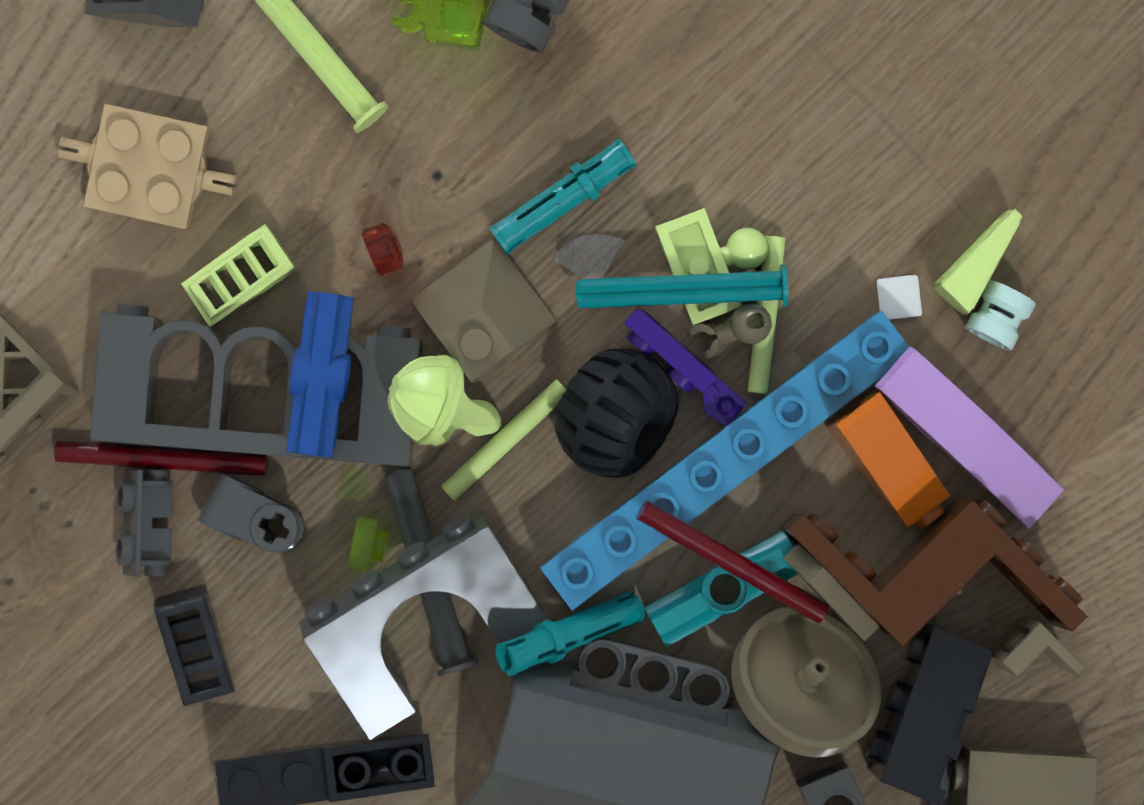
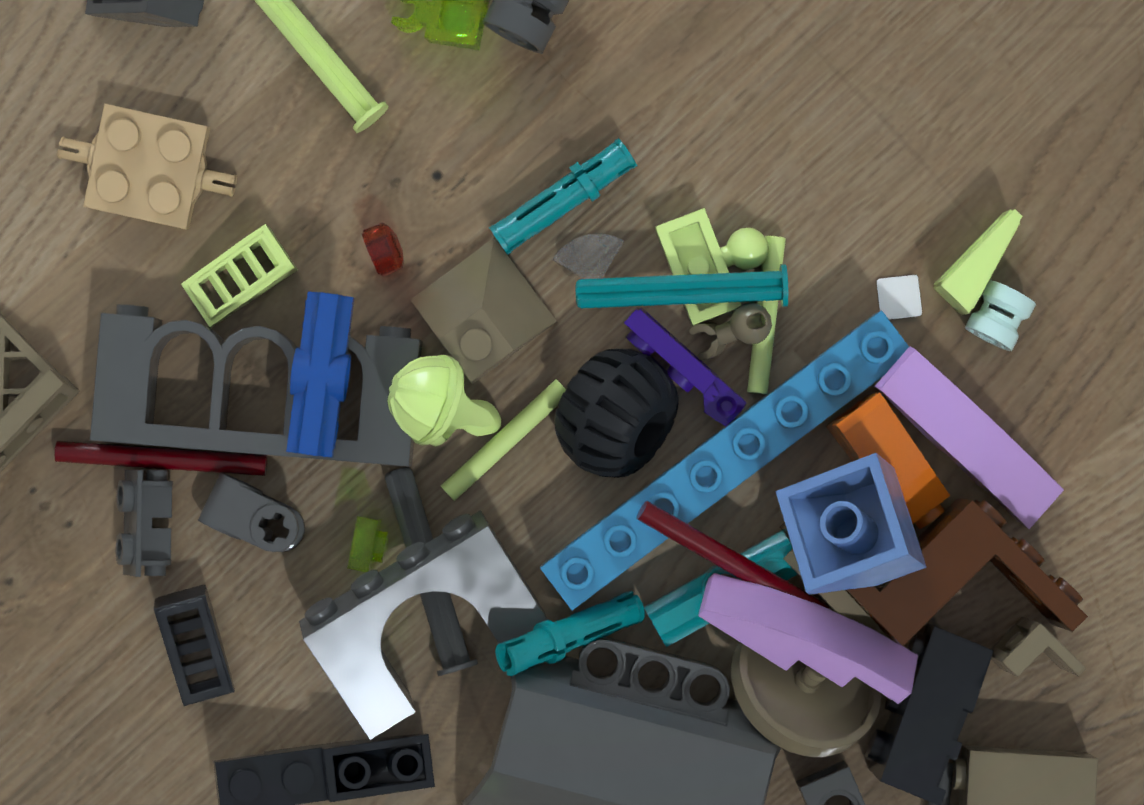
none -> lavender slope [698,573,918,704]
none -> medium blue slope [775,453,926,595]

